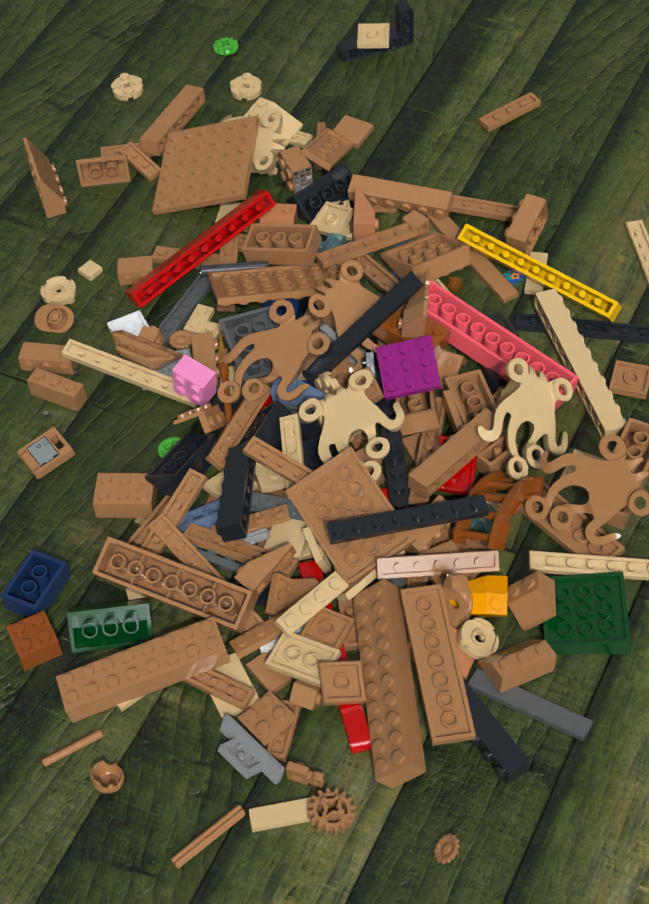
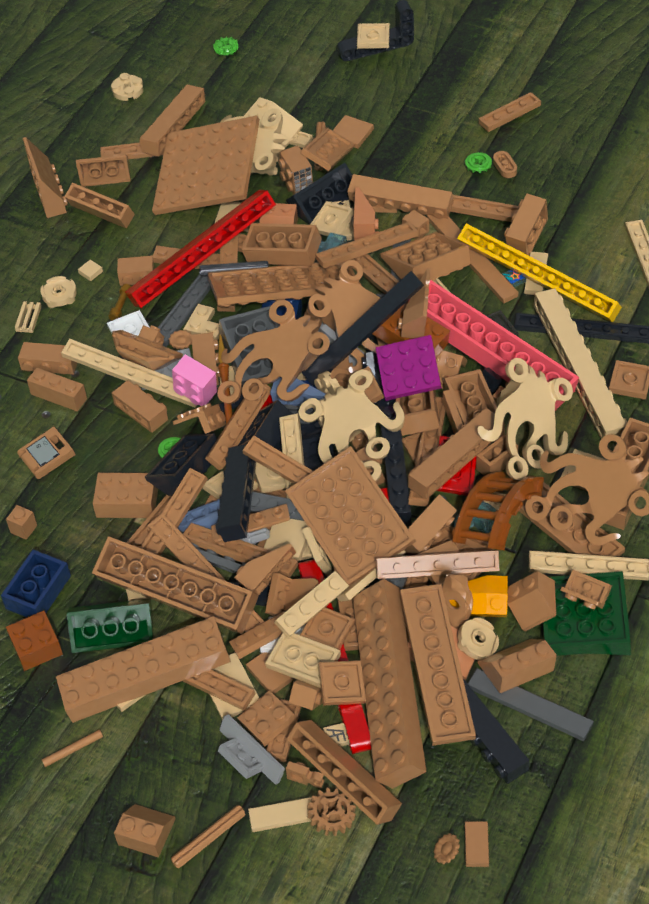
medium nougat piece [34,304,74,333] -> none
medium nougat hair [90,760,125,794] -> none
medium nougat tile [118,141,161,182] -> none
tan plate [230,73,262,101] -> none
black plate [326,494,489,545] -> none
clear orange plate [447,276,464,292] -> none
none -> medium nougat brick [6,505,37,540]
none -> tan tile [15,301,41,333]
none -> medium nougat brick [64,183,135,229]
none -> pearl gold bar [109,284,132,321]
none -> medium nougat brick [112,380,168,433]
none -> medium nougat slope [114,804,176,858]
none -> medium nougat brick [286,720,402,825]
none -> tan tile [323,723,350,747]
none -> bright green gear [465,153,492,174]
none -> medium nougat tile [465,822,489,867]
none -> medium nougat plate [493,151,517,178]
none -> medium nougat bracket [560,570,612,610]

